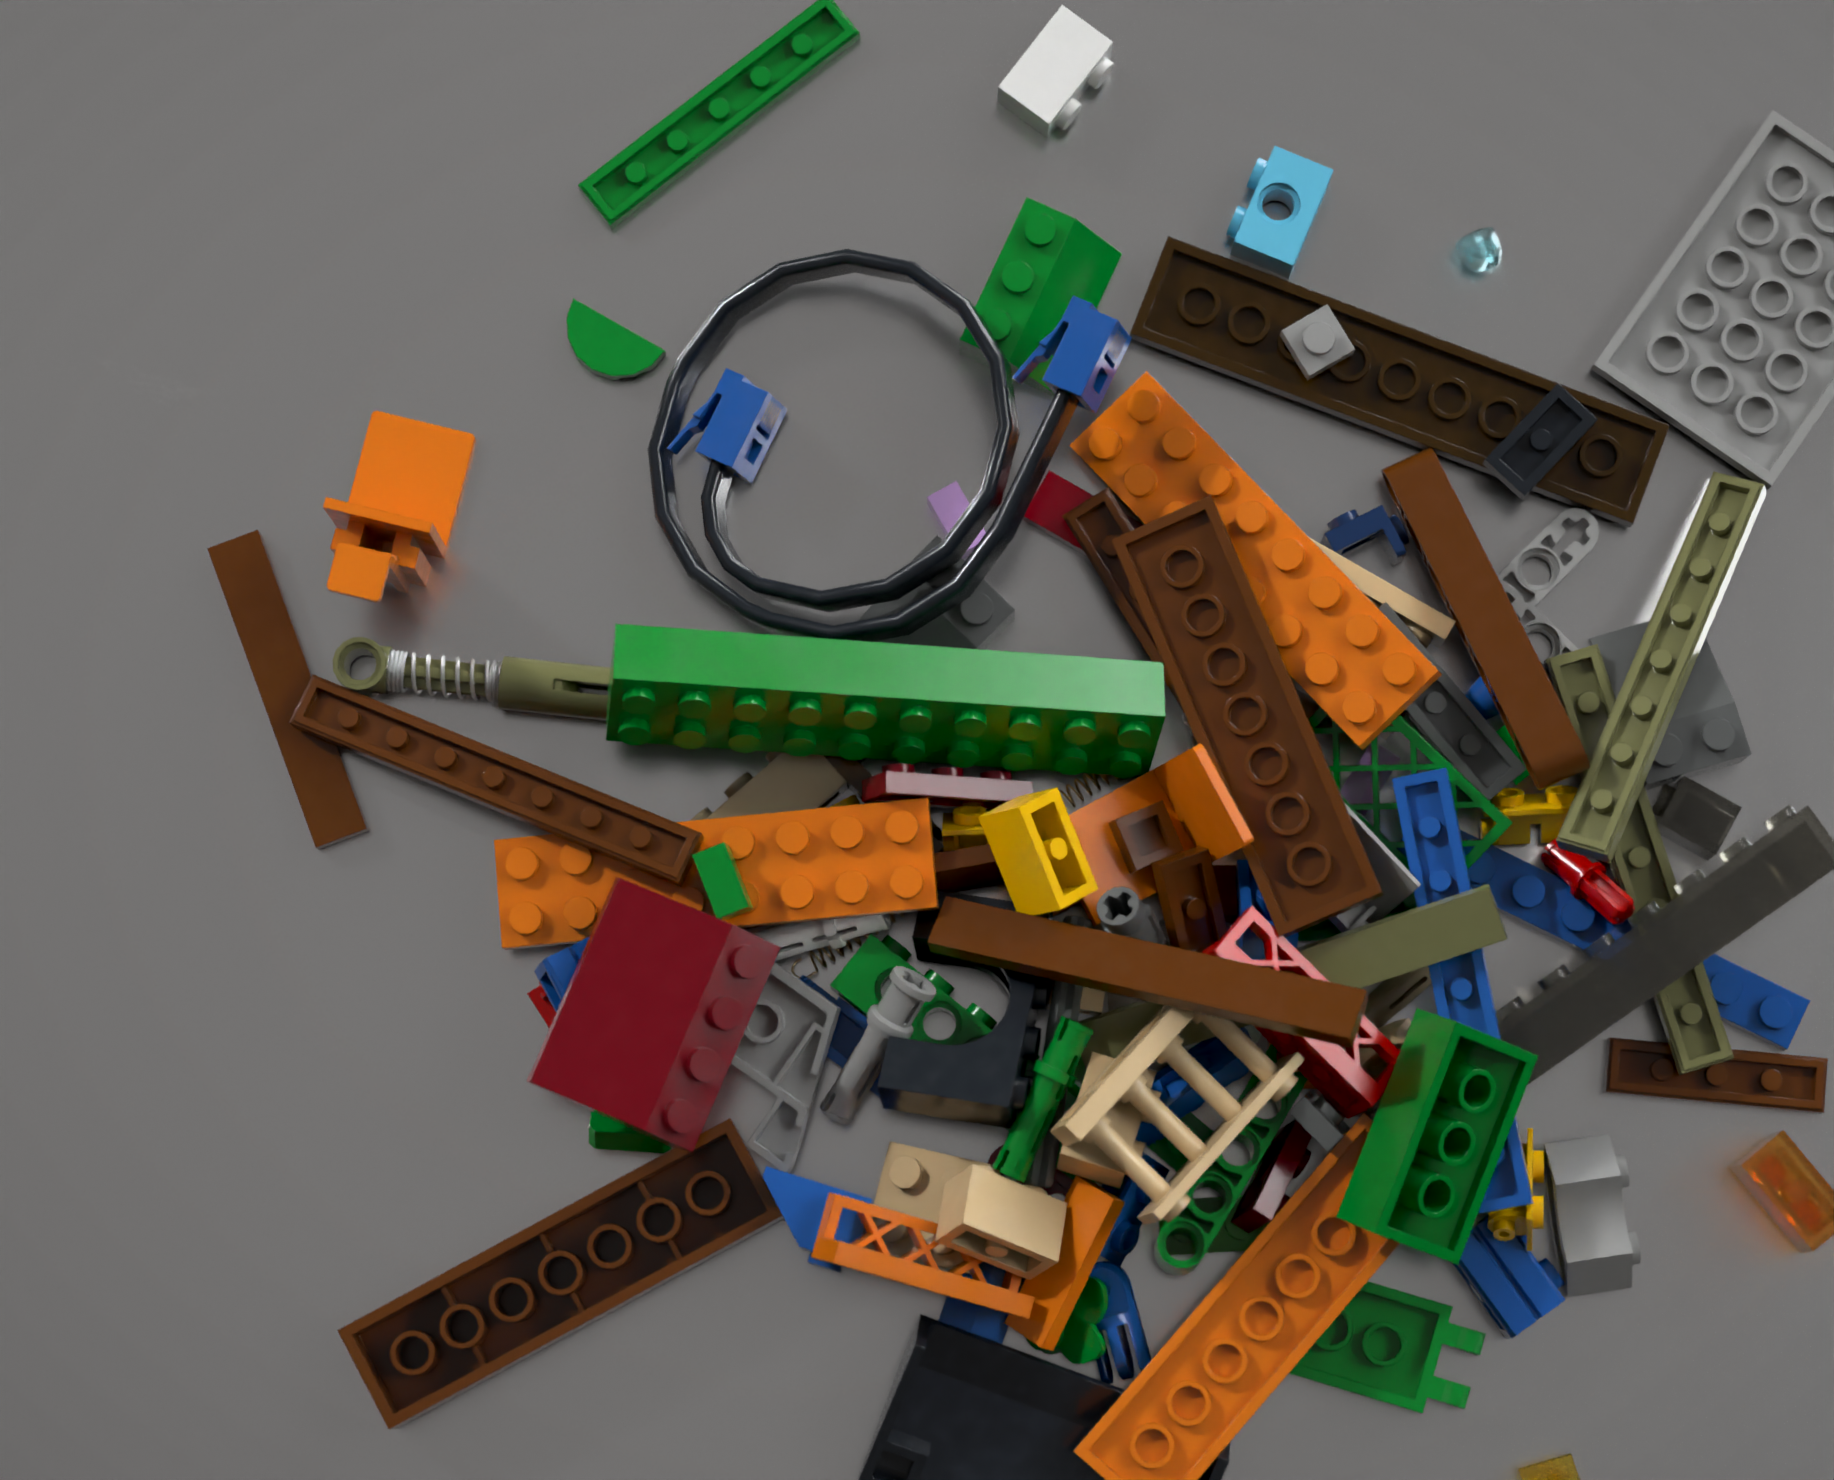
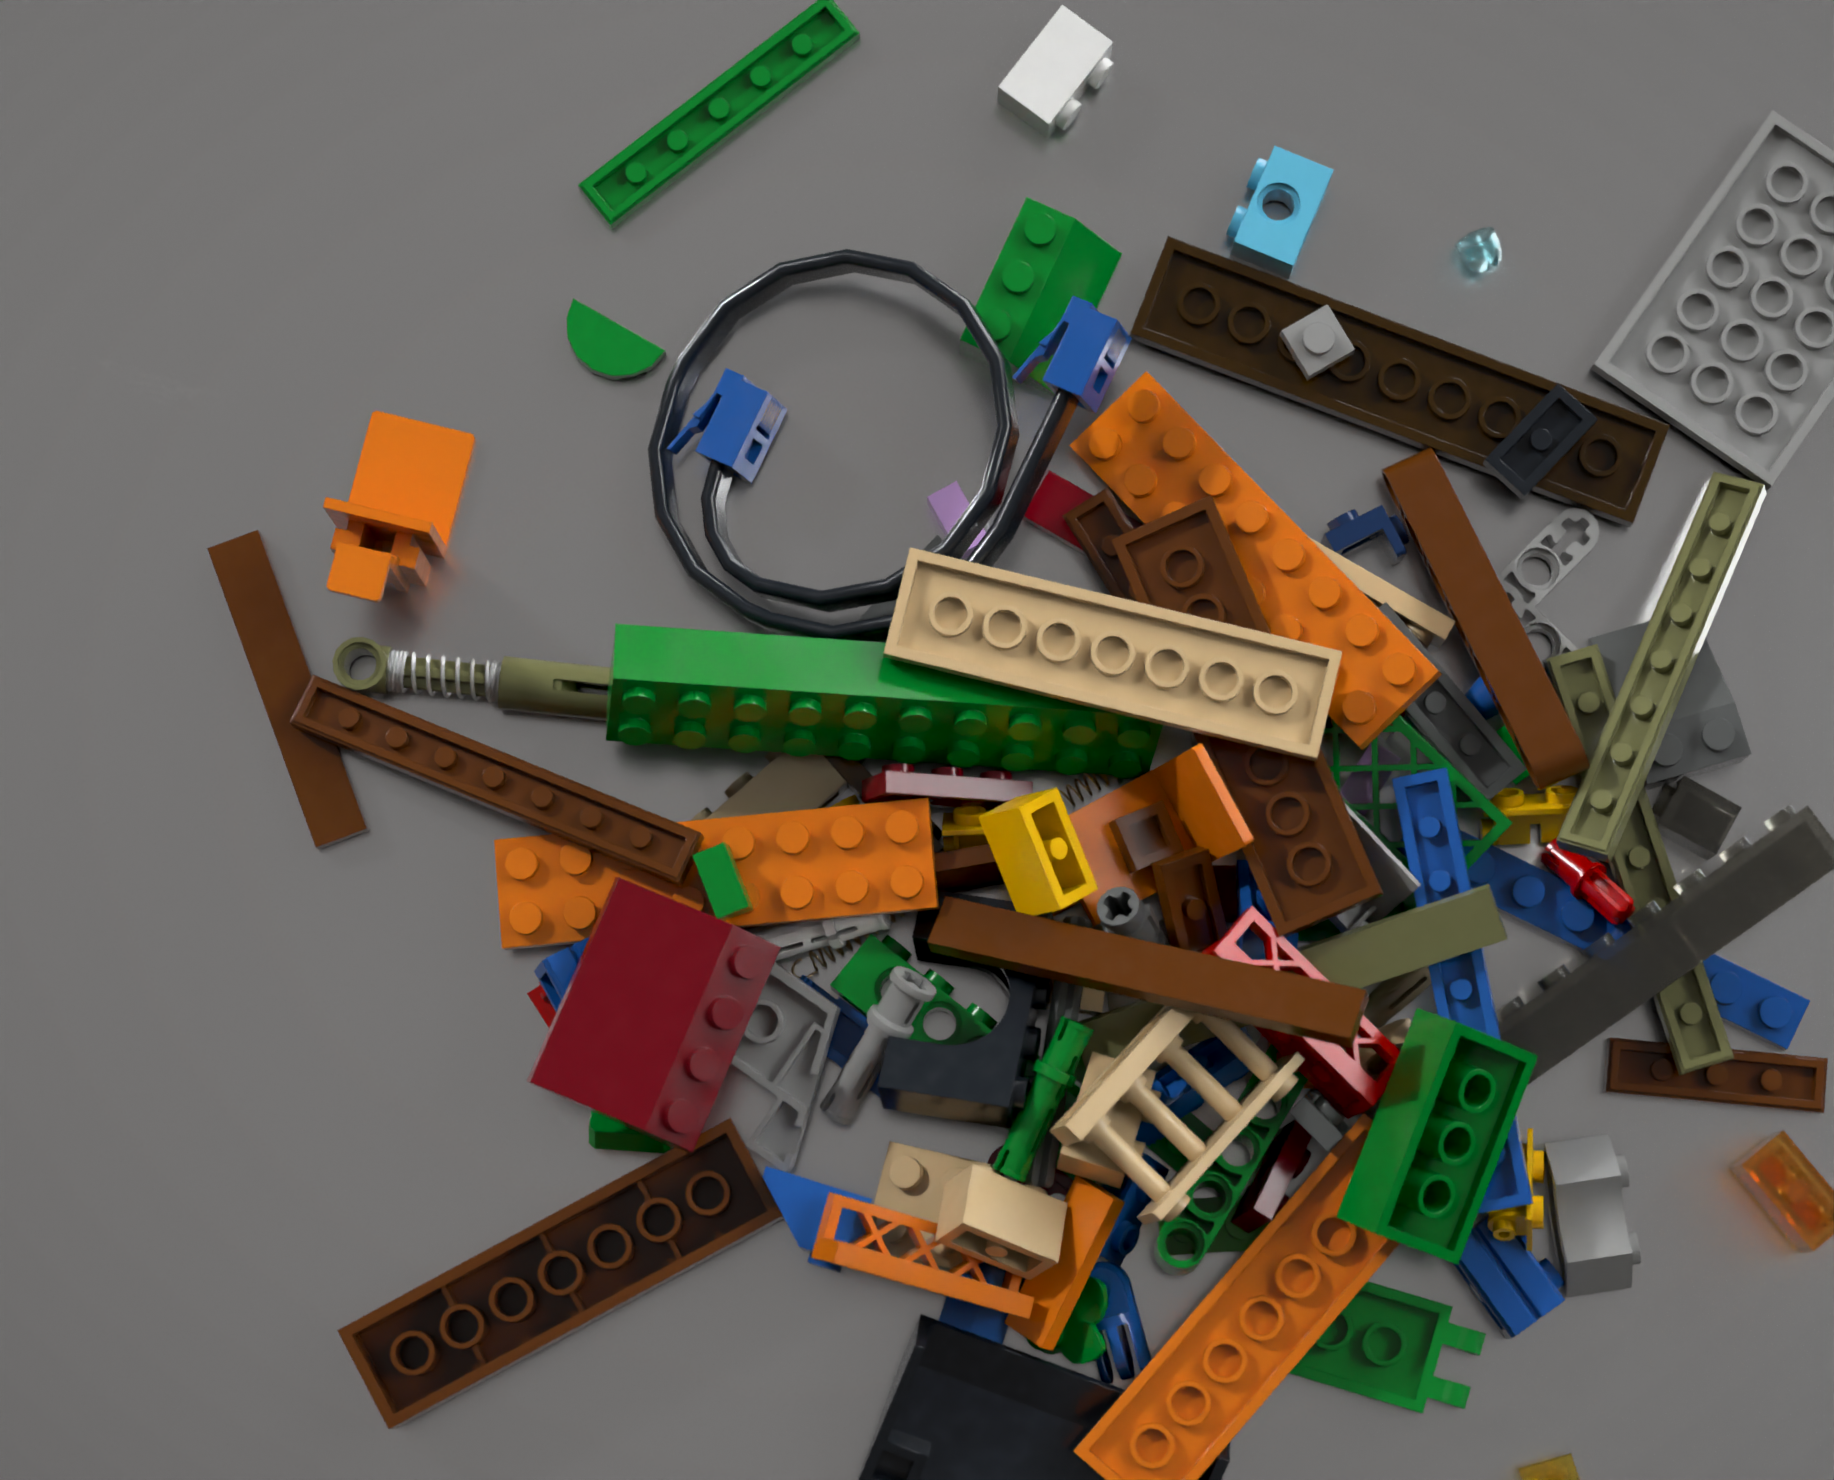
none -> tan plate [883,547,1342,762]

